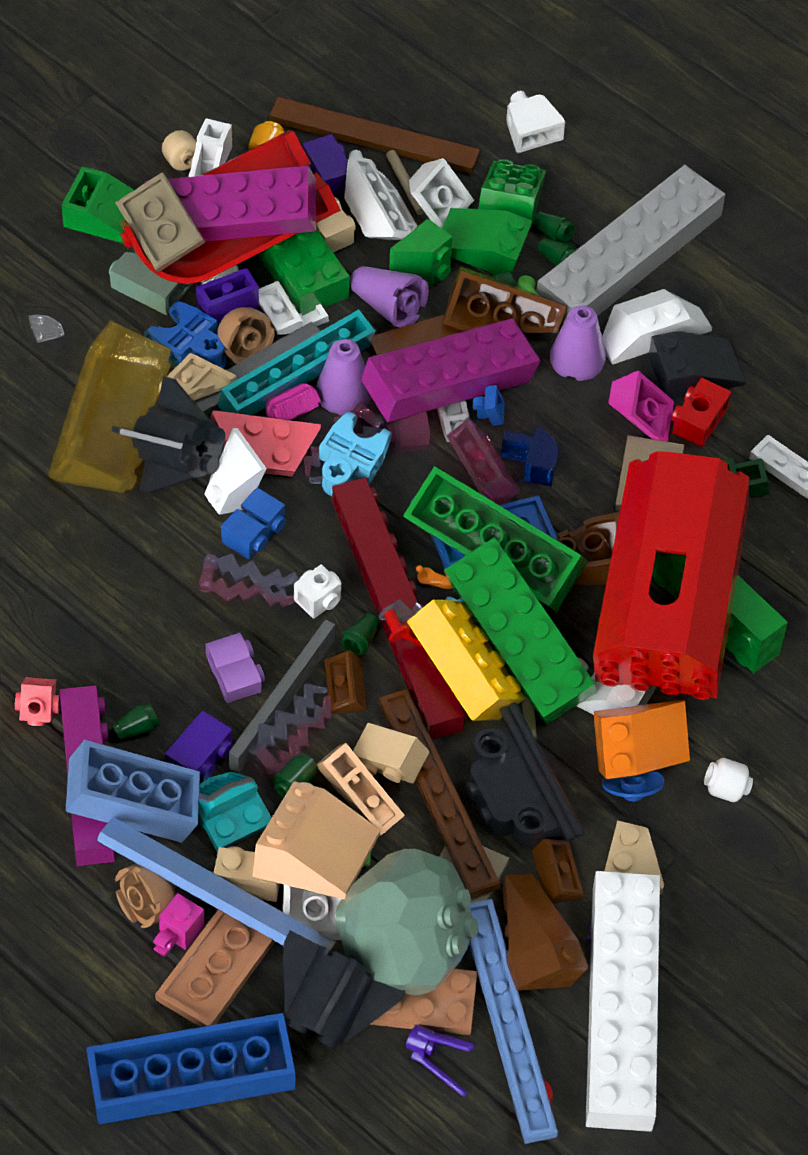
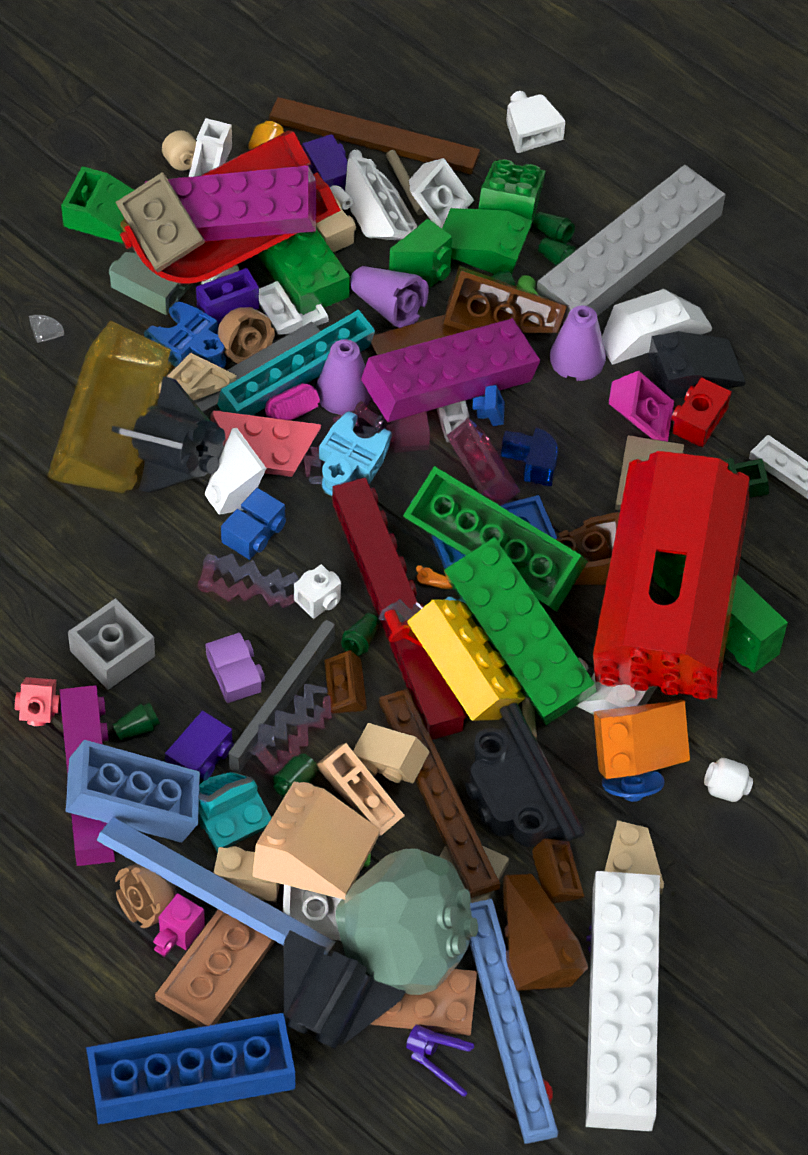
none -> light grey brick [68,598,155,690]
none -> white arm [330,185,353,209]

